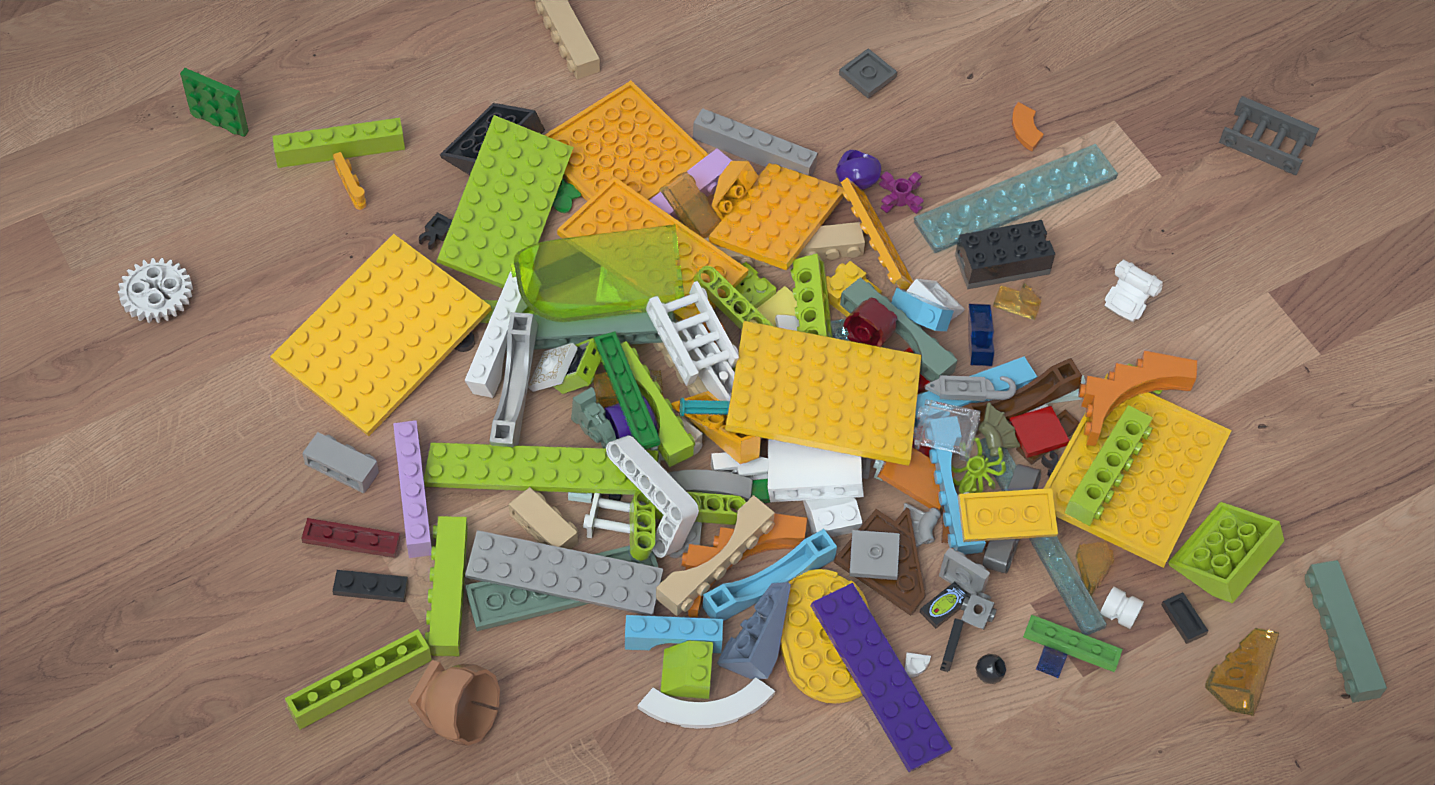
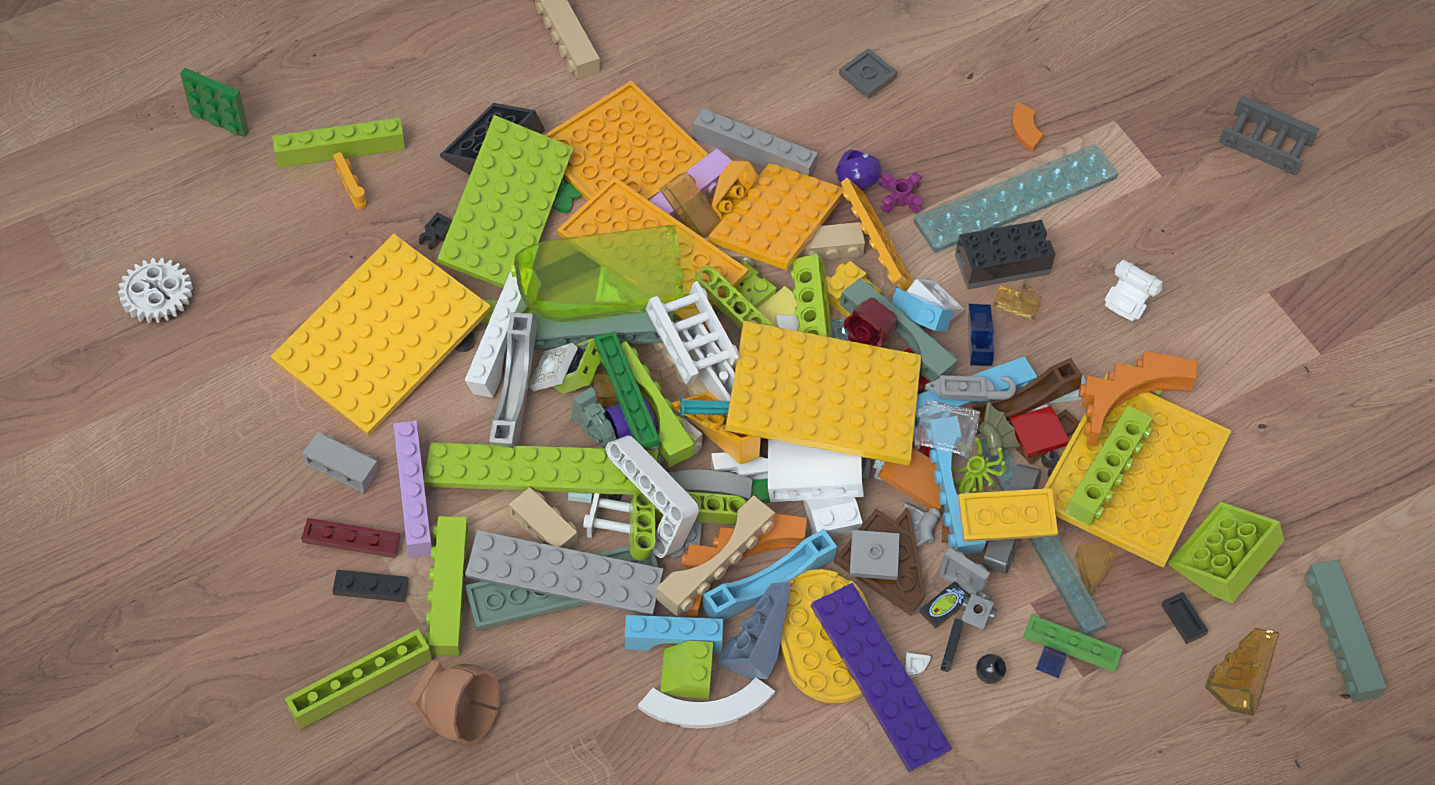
white wheel [1100,587,1144,629] -> none

